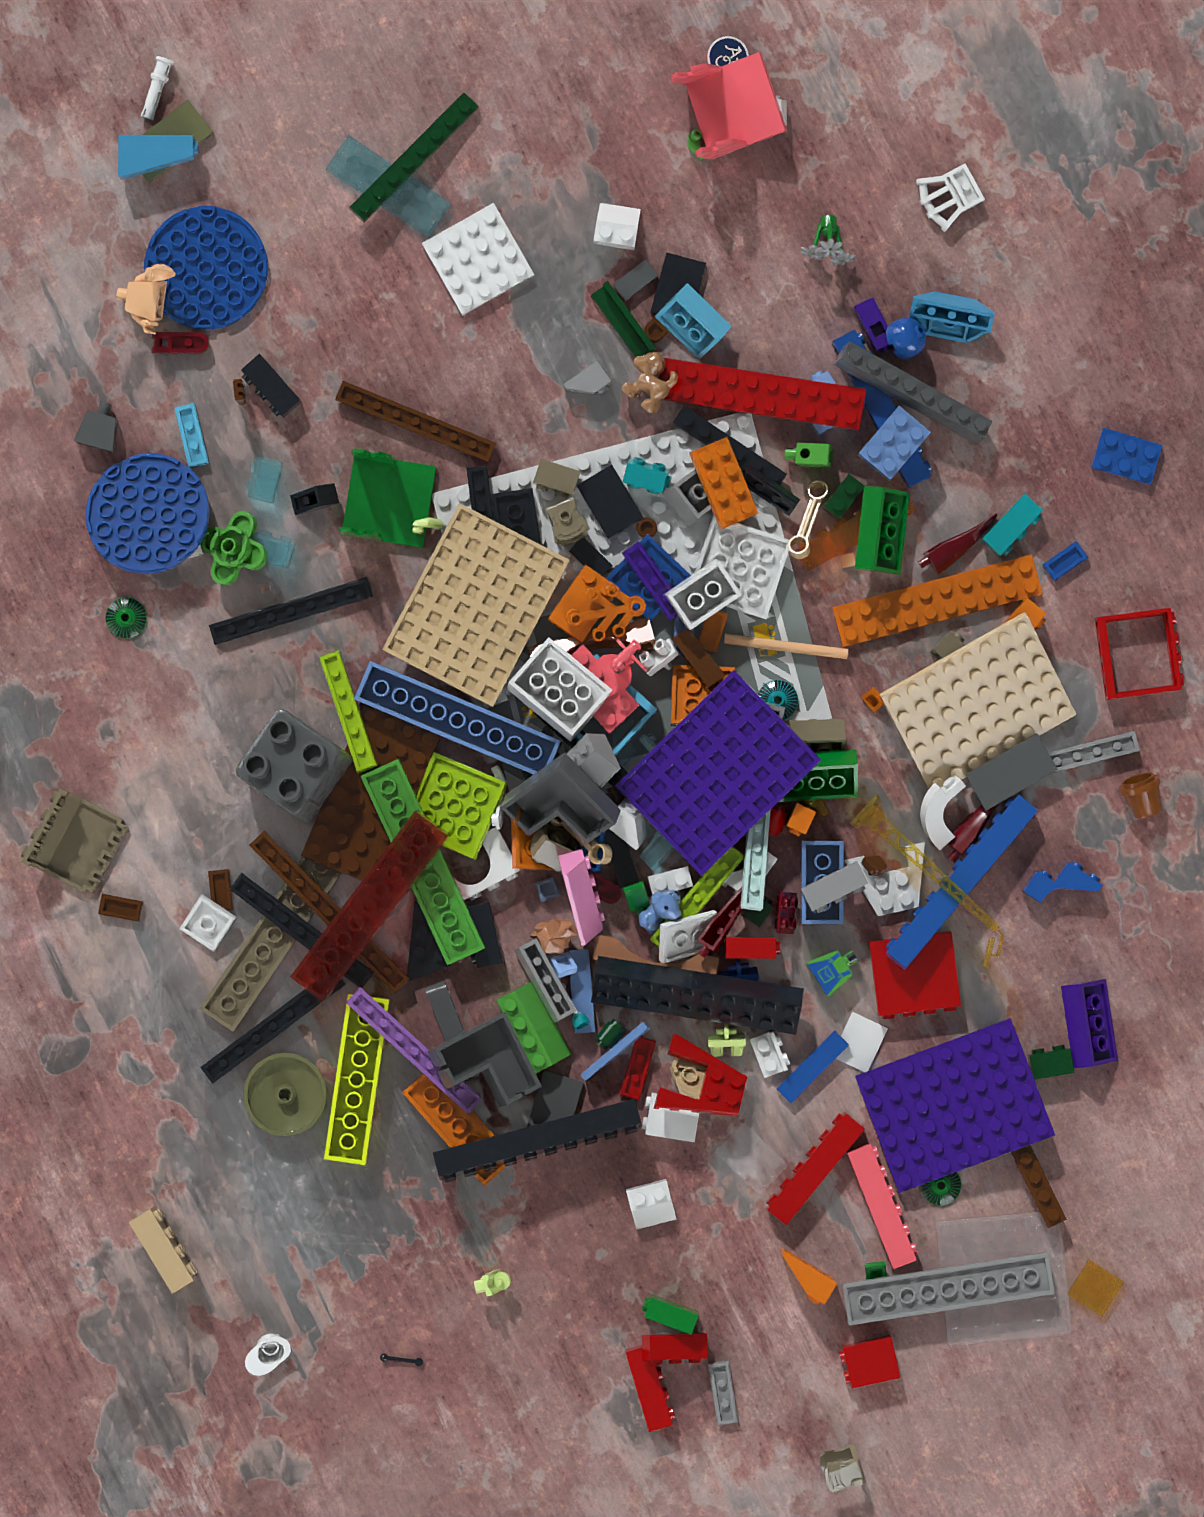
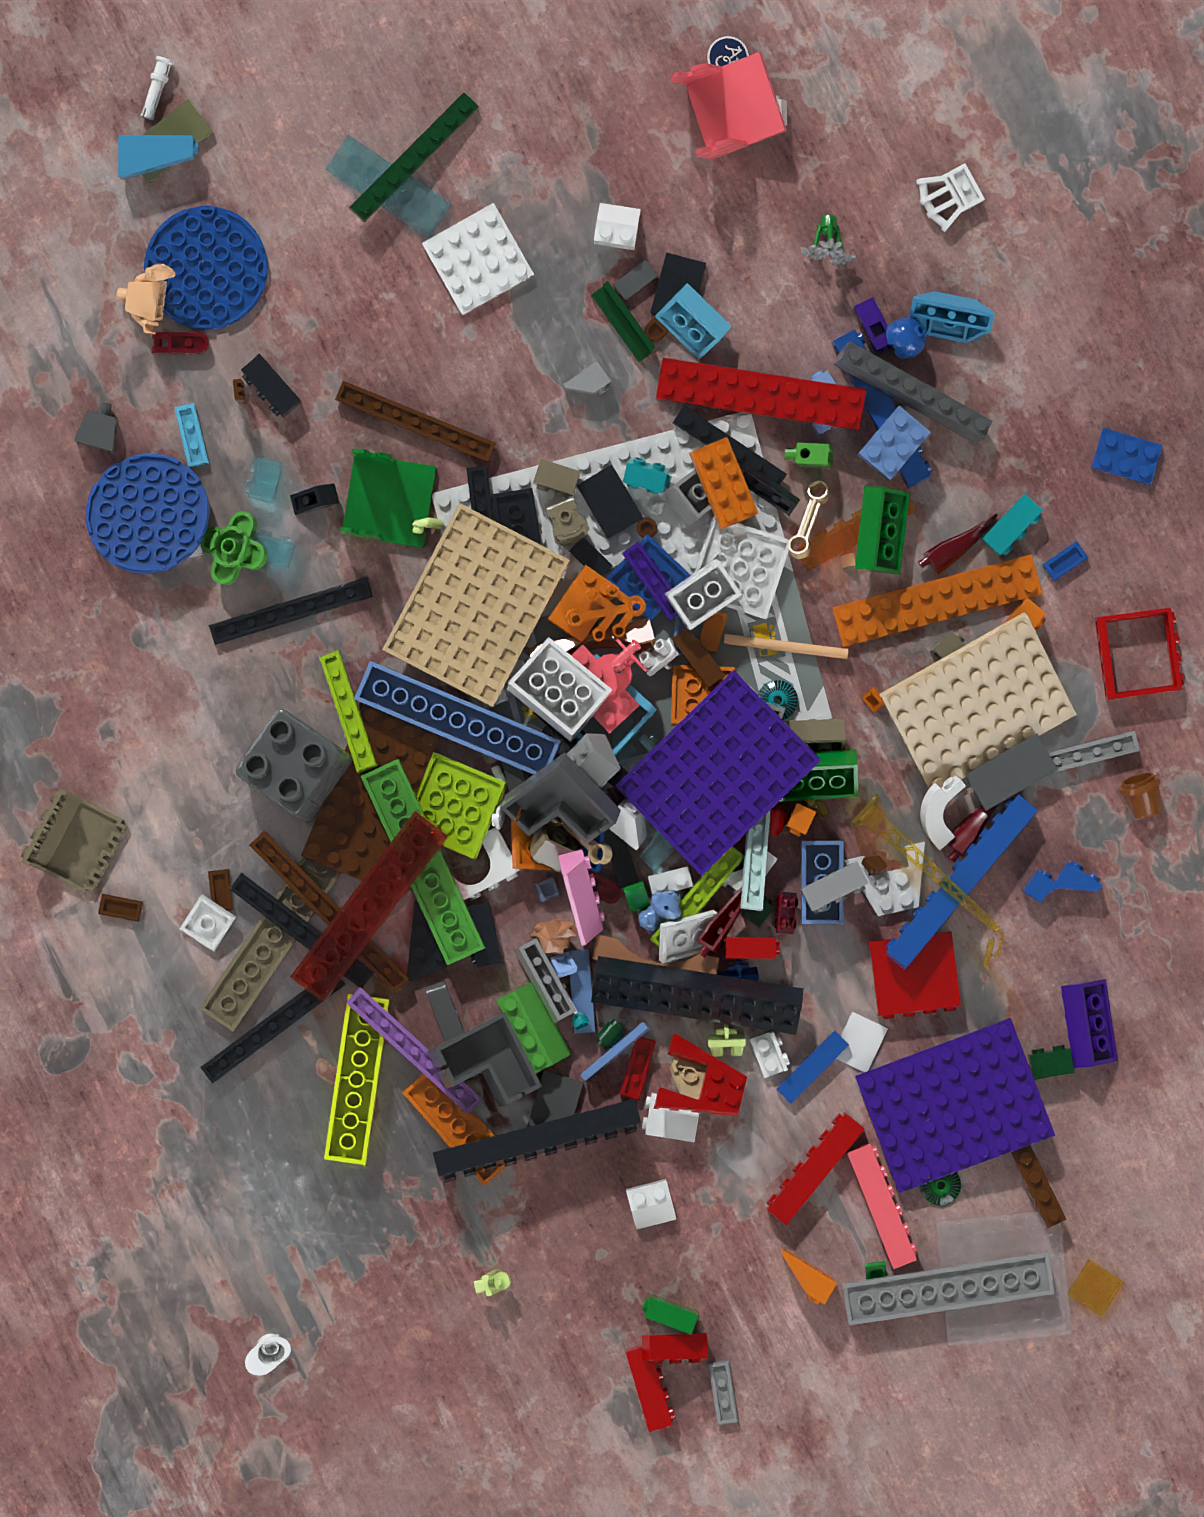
dish [105,597,147,639] -> none
tan brick [129,1206,198,1294] -> none
olive dish [243,1053,327,1136] -> none
black hinge [380,1353,423,1366] -> none
medium nougat animal [621,352,678,414] -> none
bright green arm [688,129,704,161] -> none
torso [806,950,859,997] -> none
dark tan piece [820,1444,866,1494] -> none
dark green brick [822,474,865,521] -> none
red brick [839,1335,900,1389] -> none

